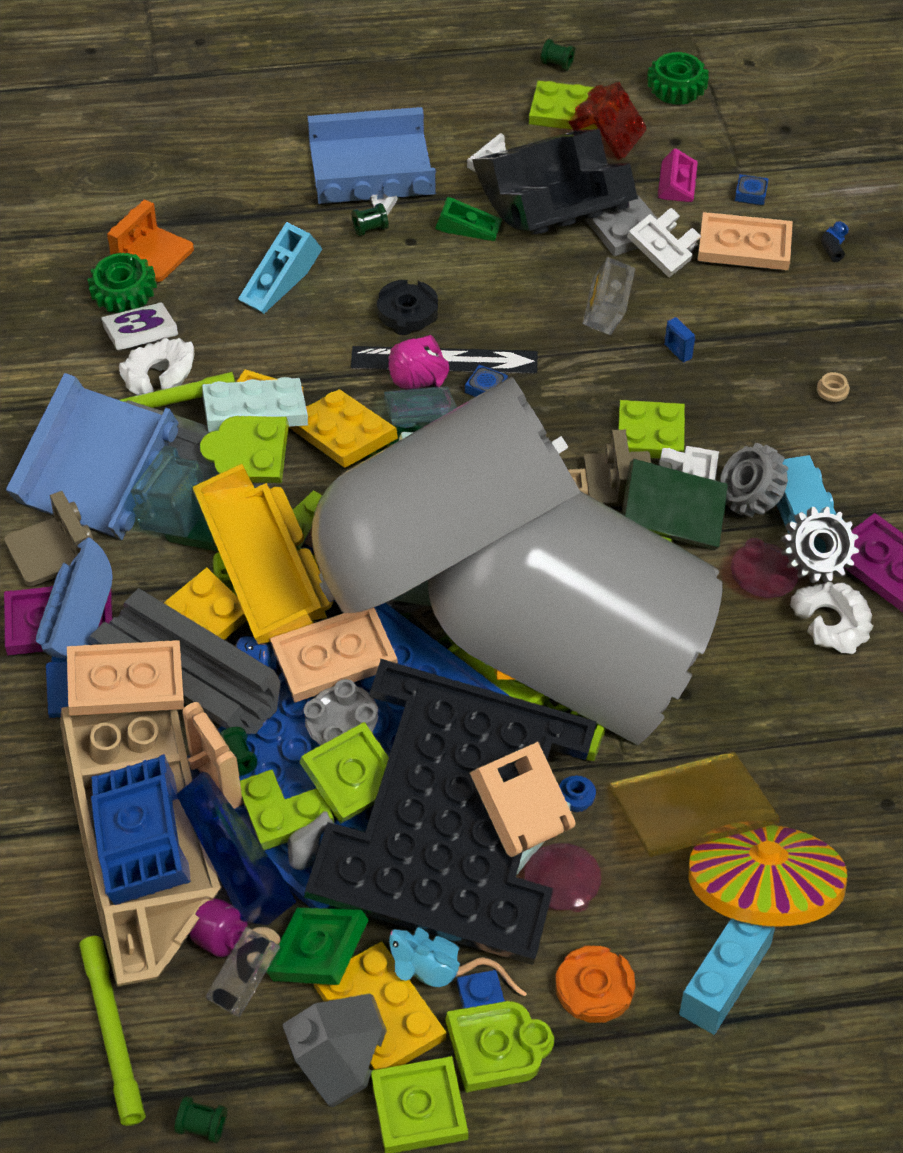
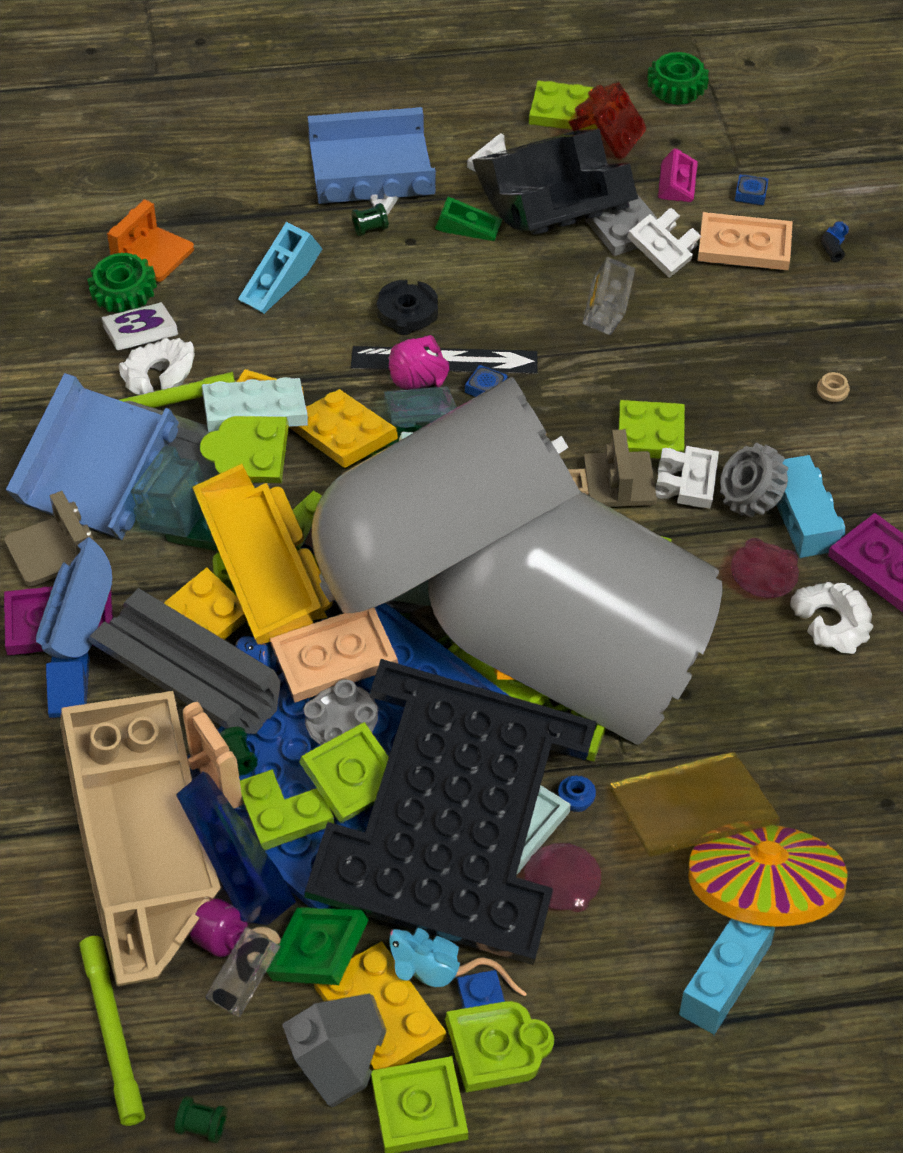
light nougat plate [67,640,184,716] -> none
blue plate [91,754,191,905] -> none
light grey animal [288,811,333,870] -> none
light nougat container [470,742,575,857] -> none
dark green bush [540,39,575,71] -> none
orange tile [555,946,635,1023] -> none
dark green tile [622,459,728,550] -> none
blue tile [664,317,695,362] -> none
light grey gear [781,507,859,583] -> none

